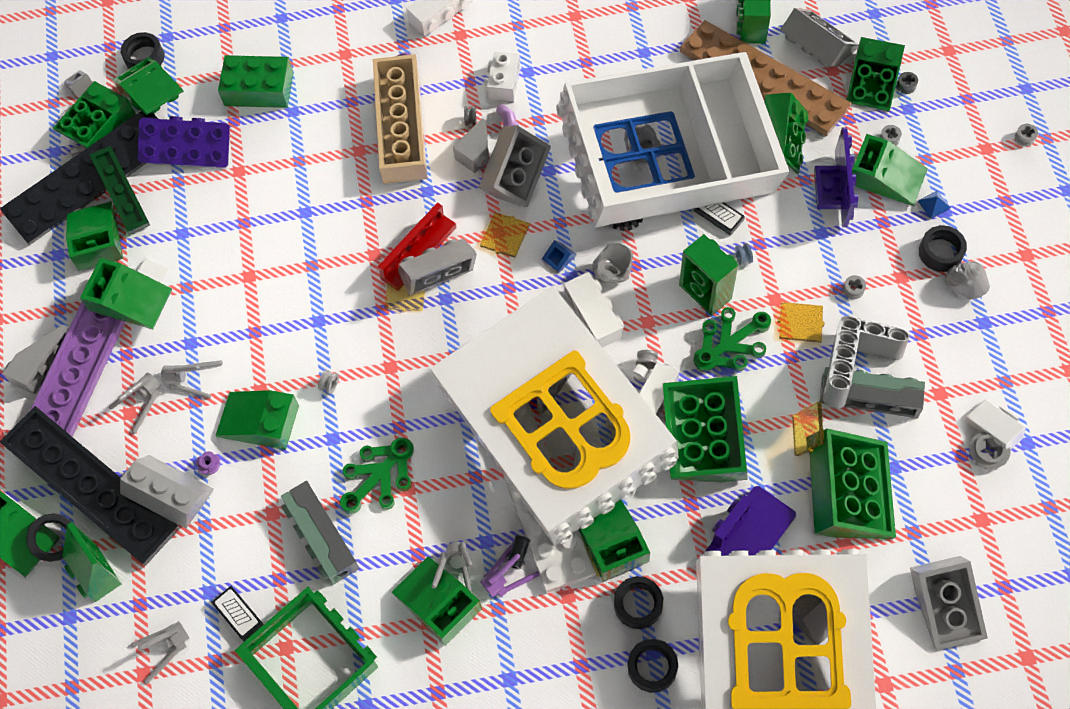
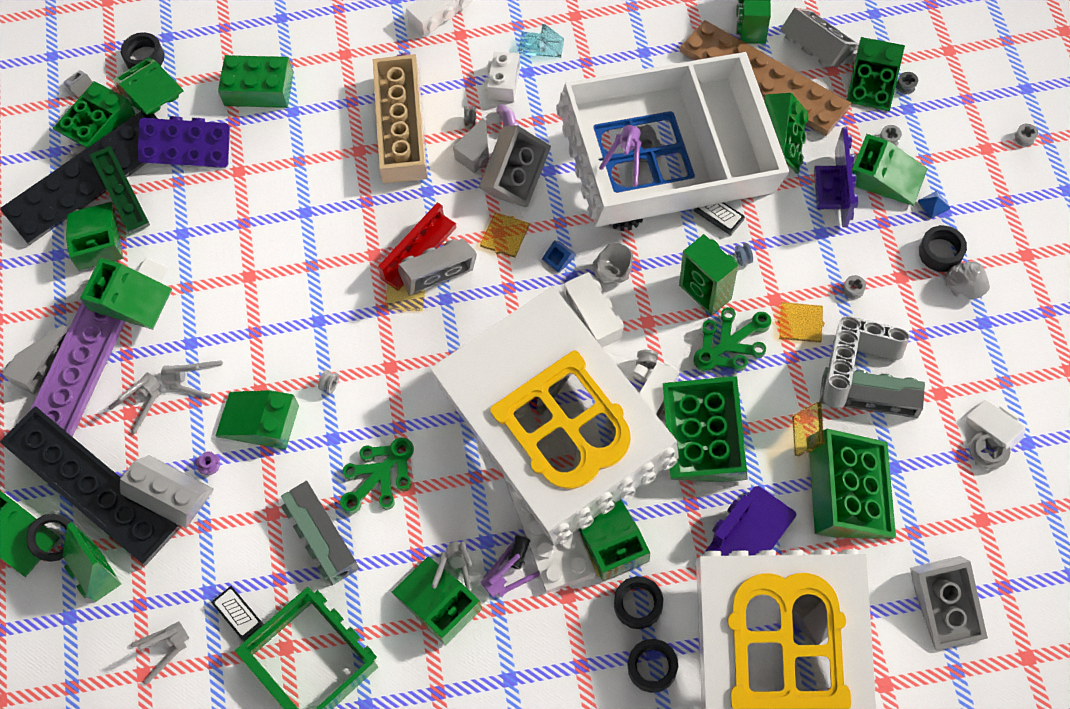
none -> clear light blue slope [519,23,564,58]
none -> medium lavender plant [599,125,641,186]

